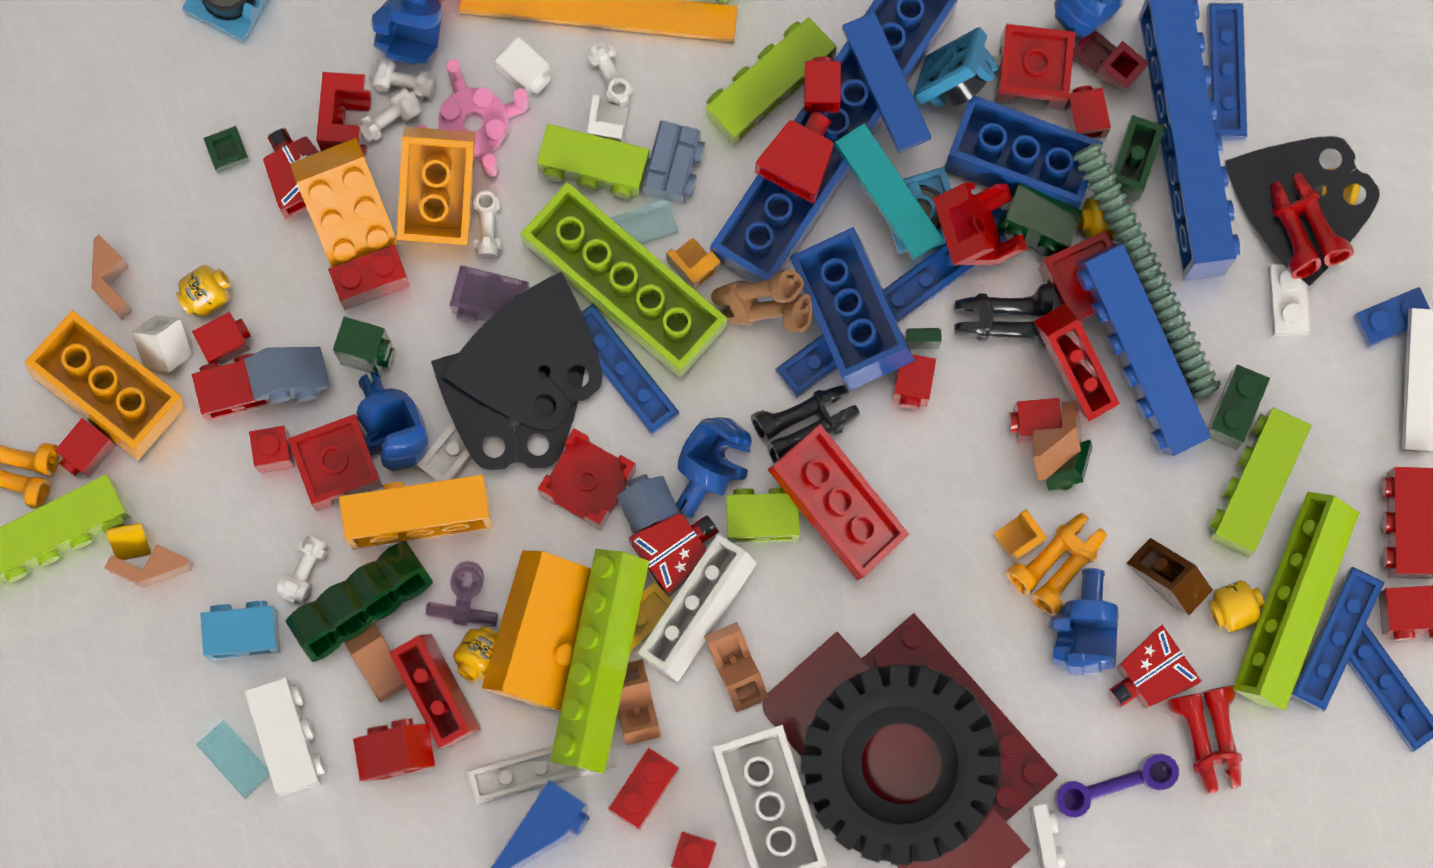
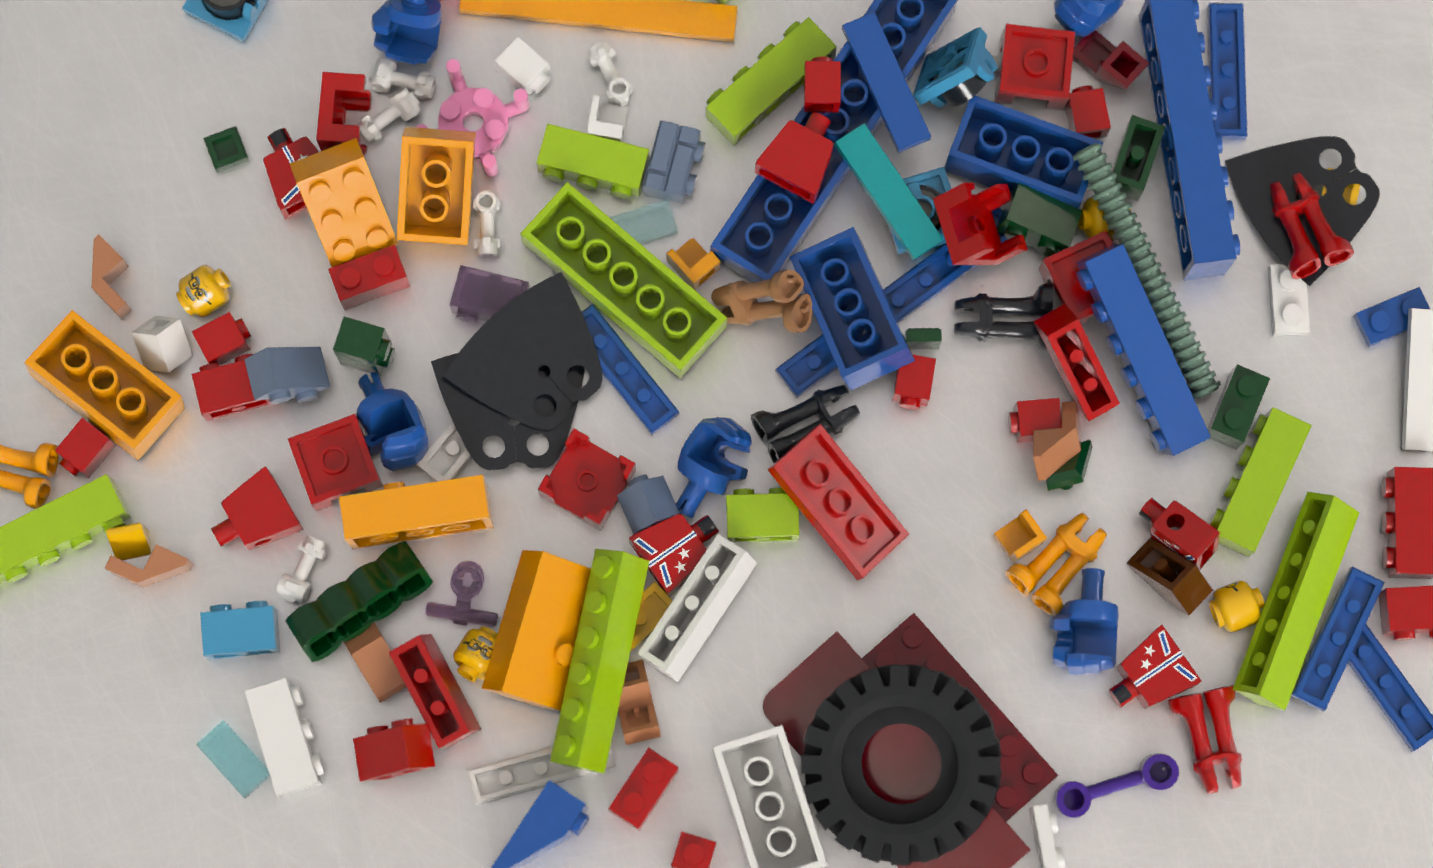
red brick [249,426,295,474] -> none
nougat slope [704,622,768,713] -> none
none -> red torso [211,466,304,550]
none -> red torso [1139,498,1220,570]

